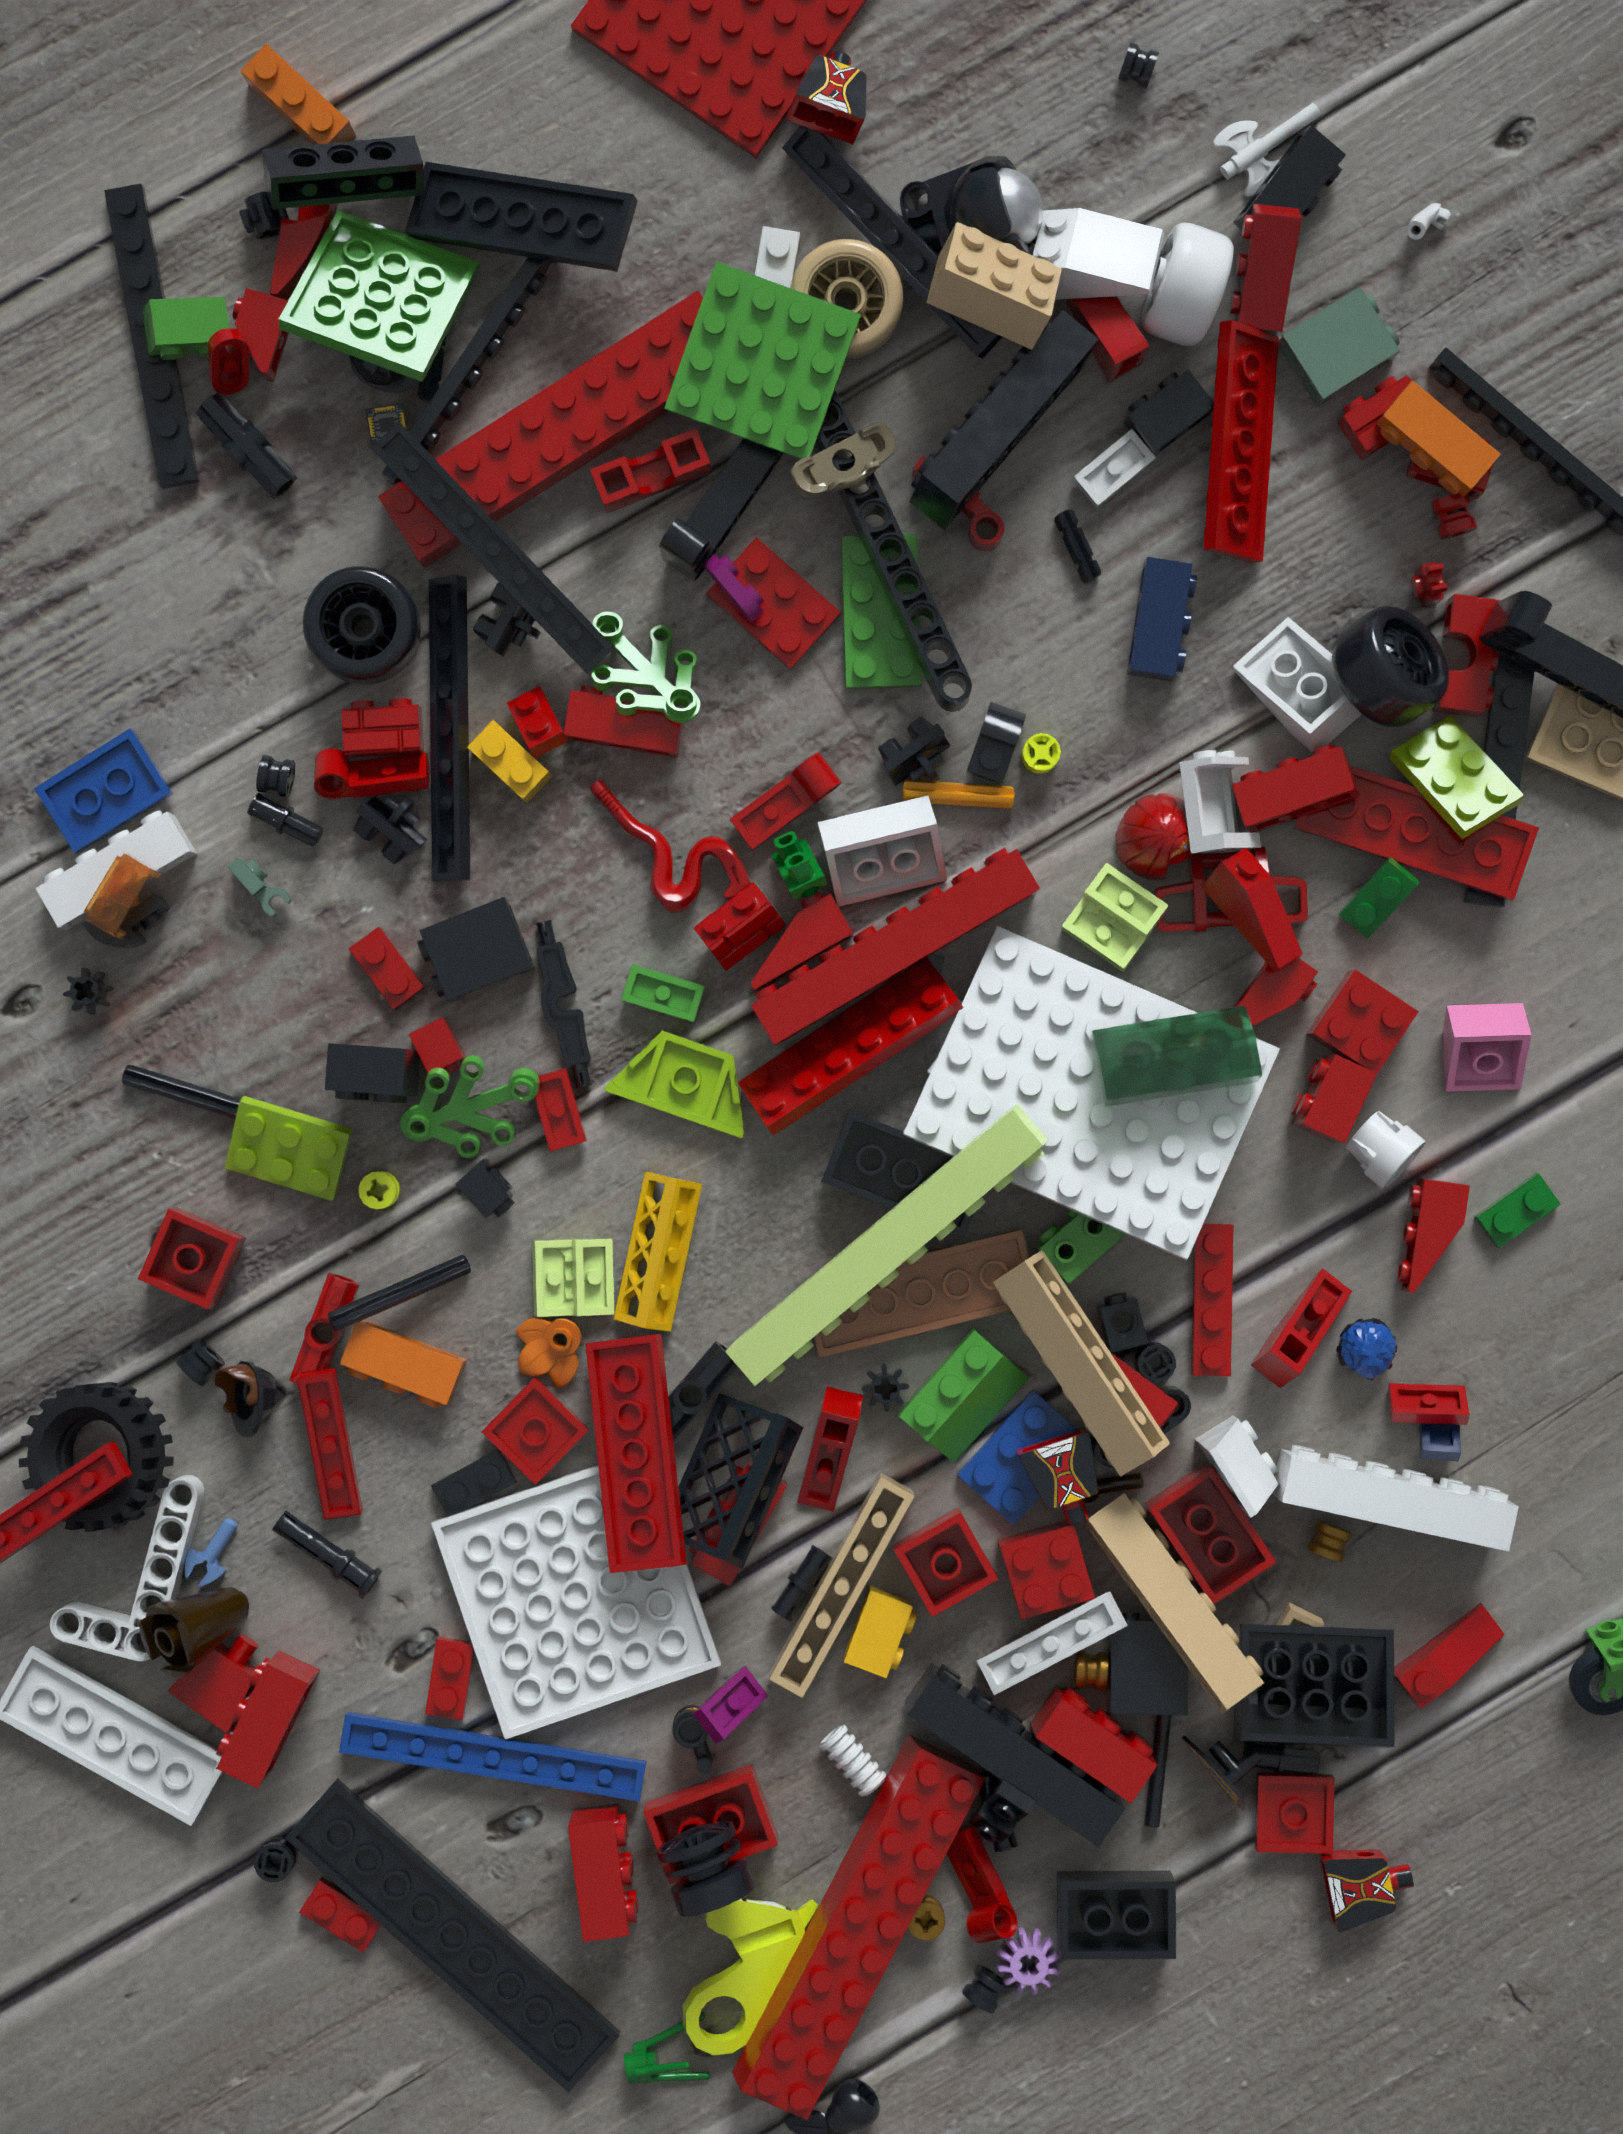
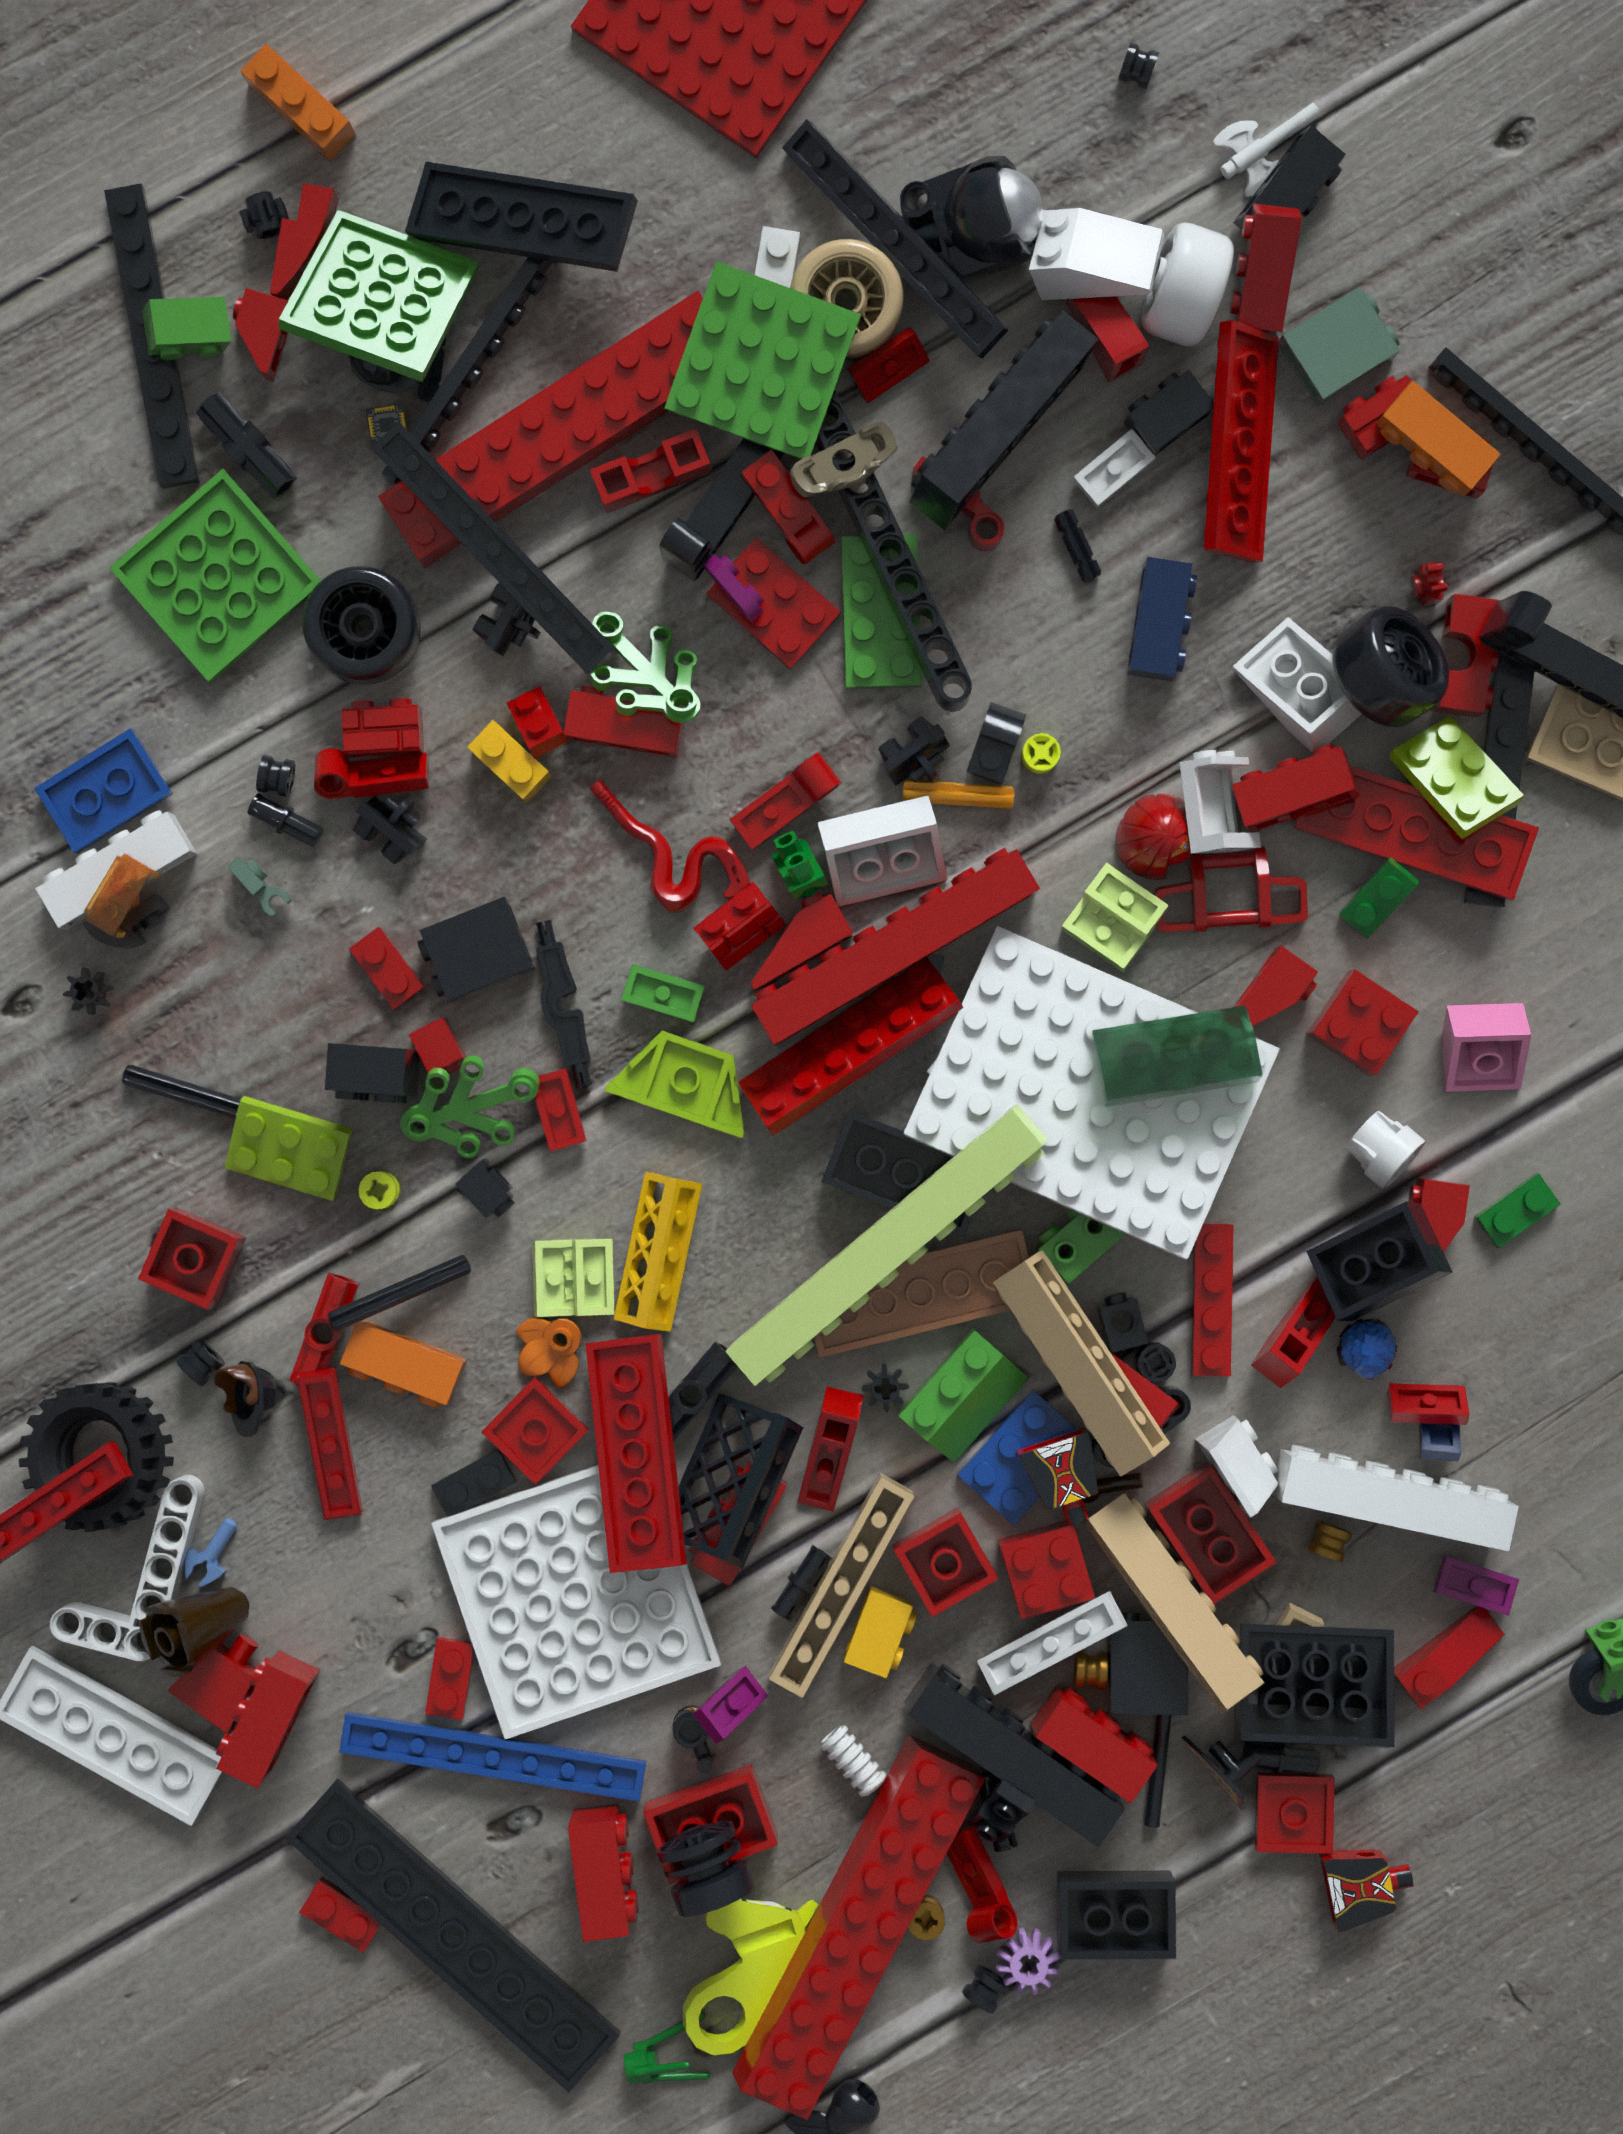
red plate [208,328,249,395] -> none
black wheel [254,1836,298,1882] -> none
black brick [263,136,424,210] -> none
black pin [272,1510,382,1599] -> none
black plate [429,575,470,882] -> none
torso [786,51,867,145] -> none
tan brick [926,222,1062,350] -> none
red slope [1202,848,1303,973] -> none
red brick [1290,1054,1377,1144] -> none
white arm [1406,203,1451,240] -> none
red wheel [1431,493,1477,539] -> none
none -> bright green plate [109,469,321,683]
none -> red plate [739,449,836,565]
none -> red plate [847,327,930,403]
none -> black brick [1306,1201,1453,1321]
none -> magenta plate [1433,1555,1519,1616]

